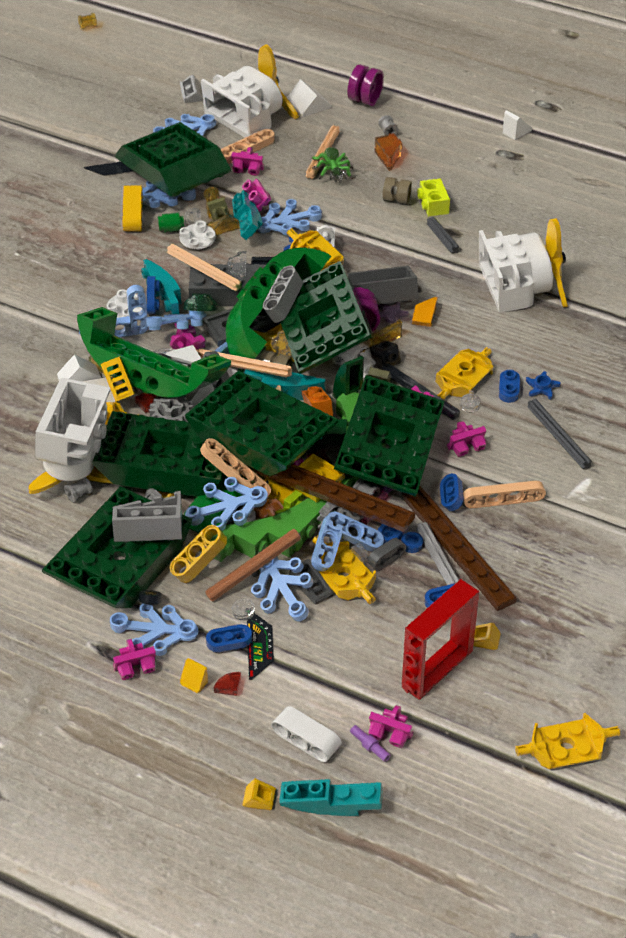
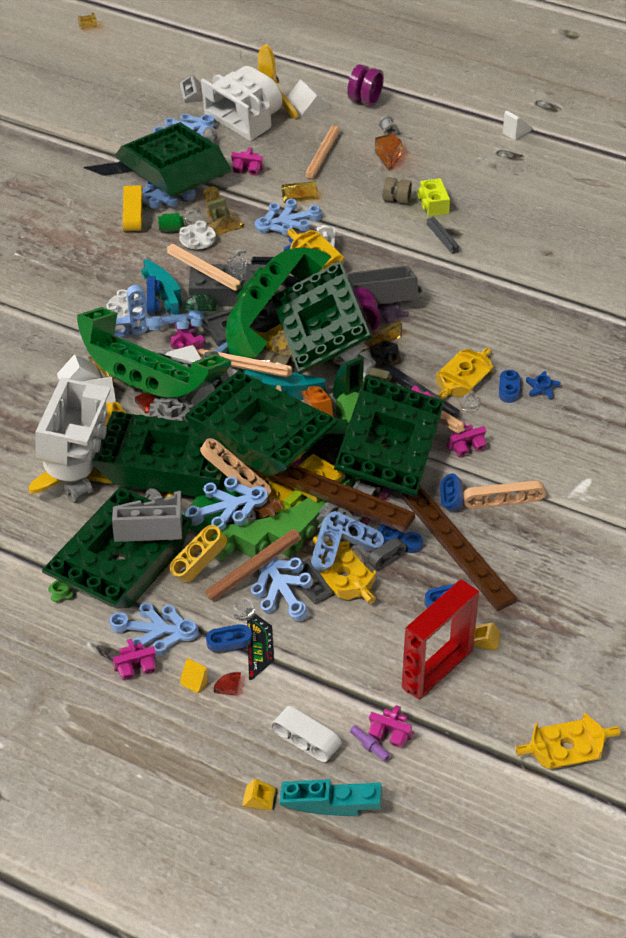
yellow slope [101,357,134,402] -> none
black tile [139,590,162,605] -> none
light nougat beam [221,129,275,164] -> none
teal slope [232,190,263,241] -> none
dark pink hips [242,178,271,212] -> none
light grey beam [263,266,303,322] -> none
animal [312,147,354,183] -> none
light orange slope [412,297,438,327] -> none
light grey axle [416,522,459,585] -> none
white brick [479,218,568,313] -> none
black axle [528,399,592,469] -> none
none -> bright green plate [48,580,73,602]
none -> light grey bush [203,127,218,144]
none -> clear yellow slope [281,181,318,203]
none -> light nougat axle [439,410,465,434]

